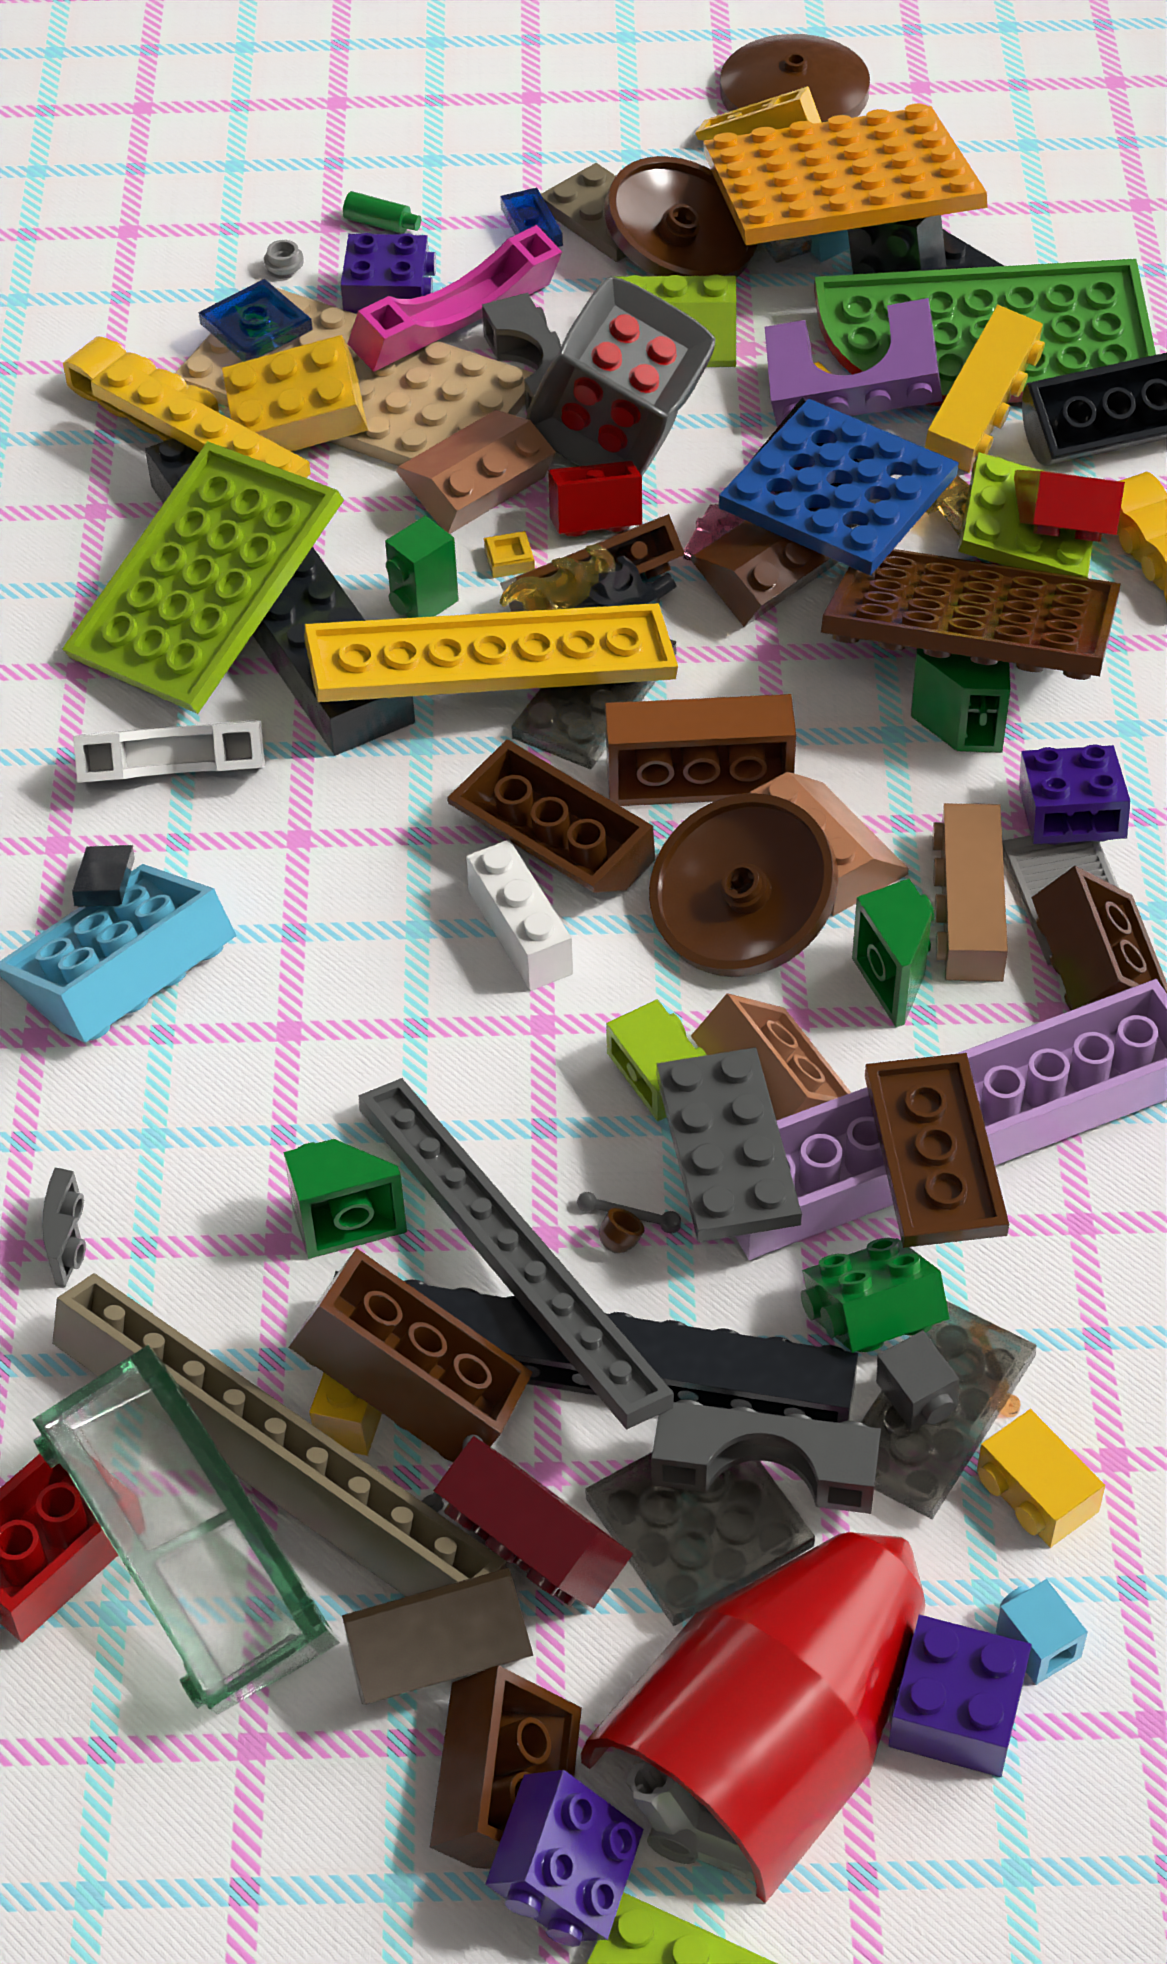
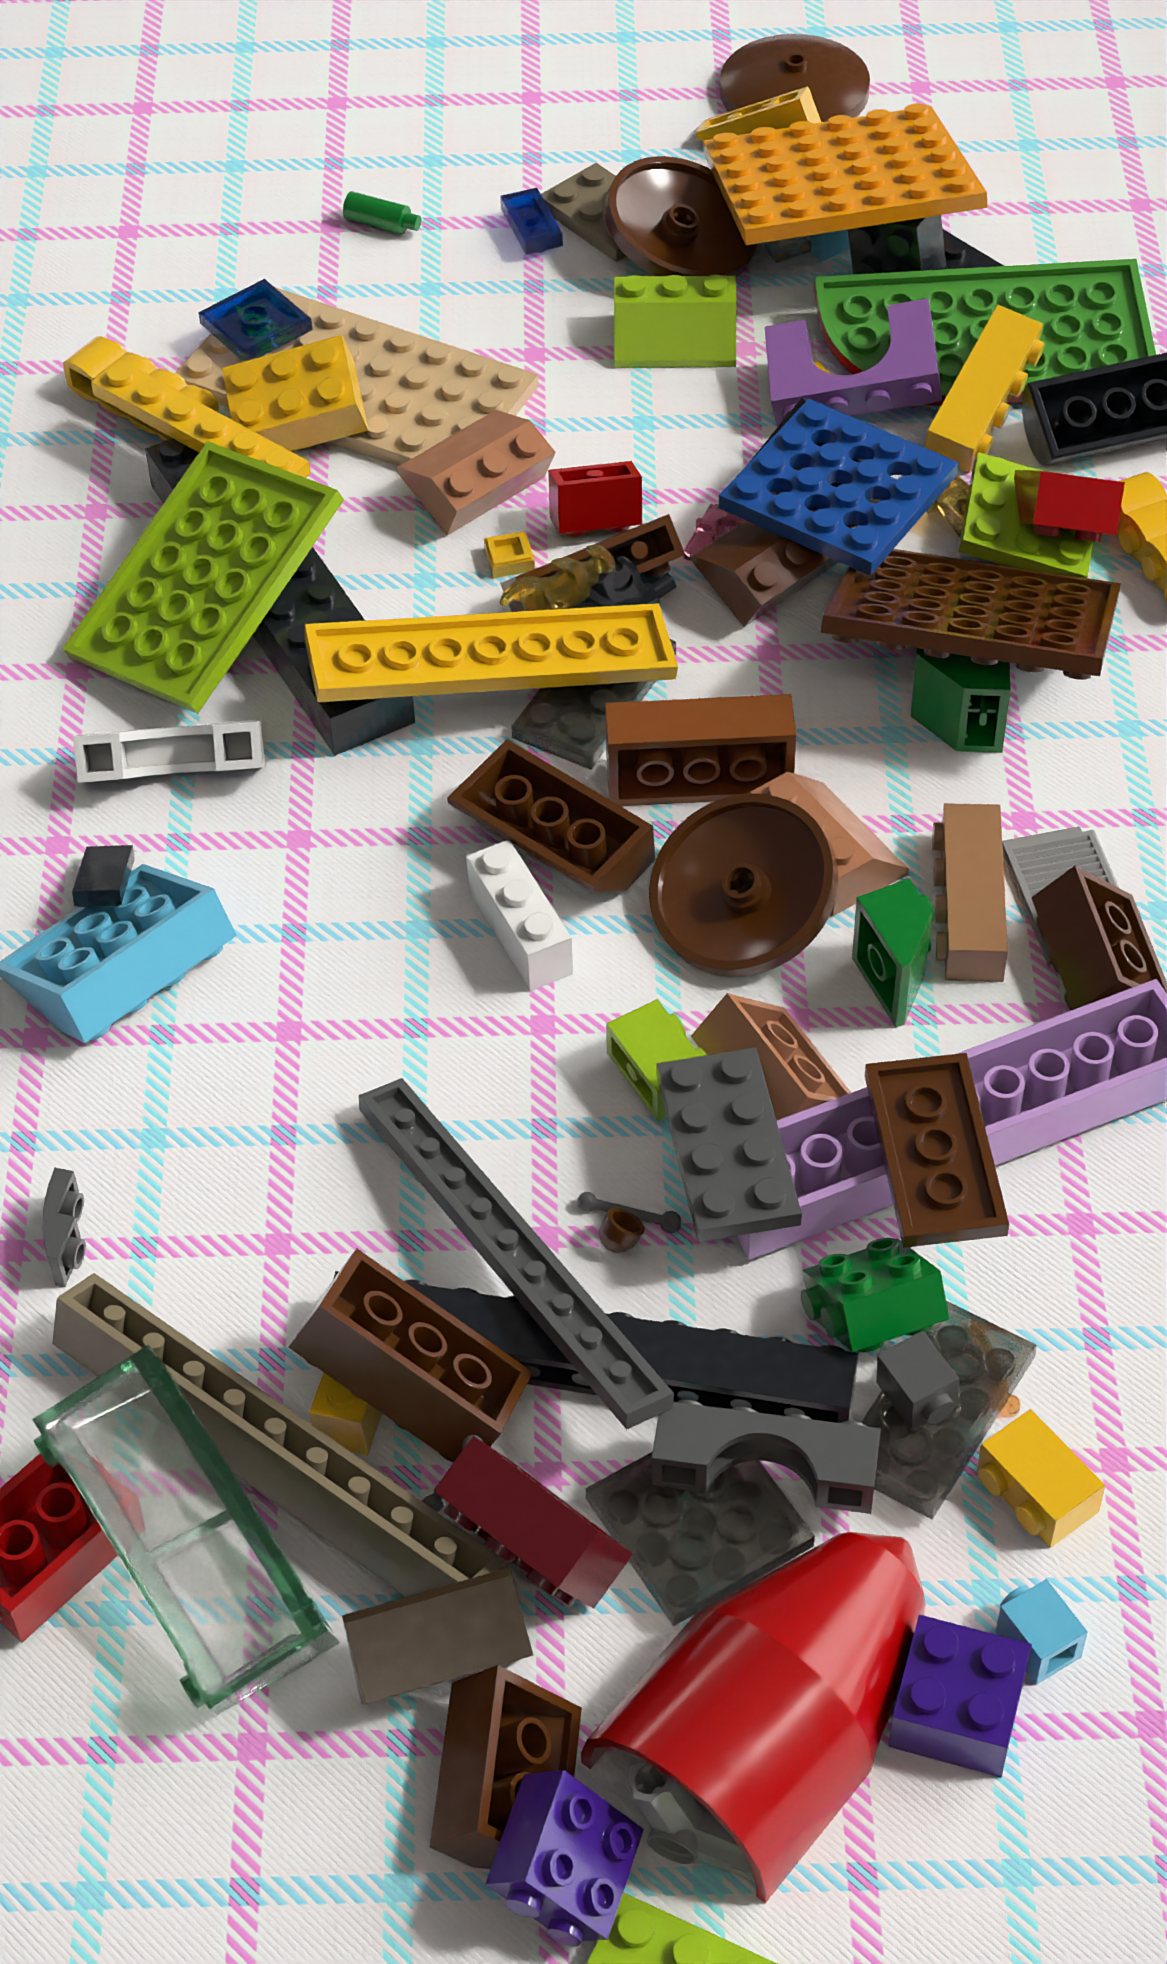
light grey plate [264,240,304,276] -> none
green slope [283,1139,407,1259] -> none
dark purple brick [340,233,436,314] -> none
dark pink arch [347,225,562,372] -> none
green brick [385,515,459,618] -> none
dark grey arch [482,292,561,413] -> none
dark grey piece [526,276,715,476] -> none
dark purple brick [1019,744,1131,845] -> none

